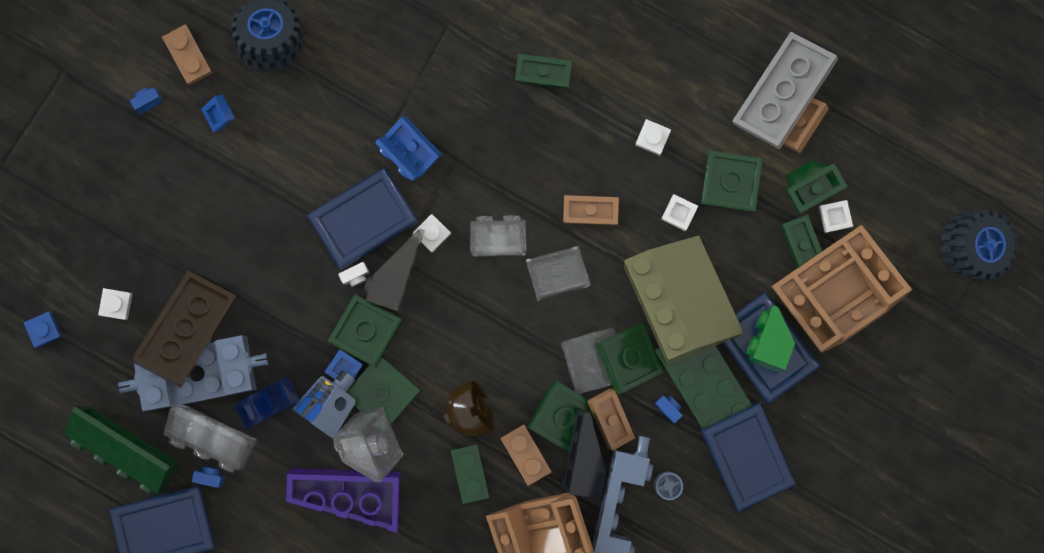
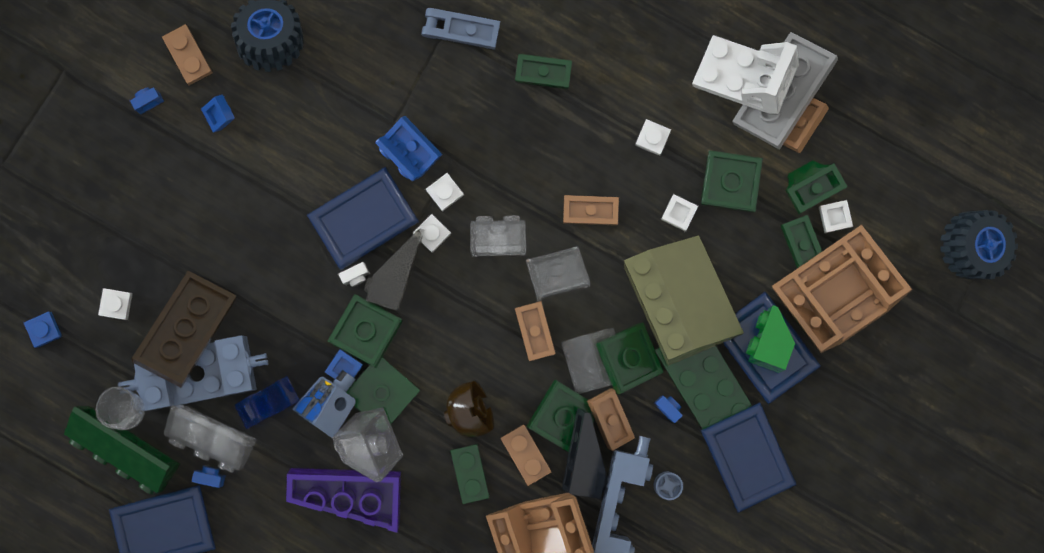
none -> clear helmet [95,387,145,430]
none -> sand blue plate [421,8,500,49]
none -> white plate [426,173,464,212]
none -> medium nougat plate [515,301,555,361]
none -> white bracket [692,35,799,114]

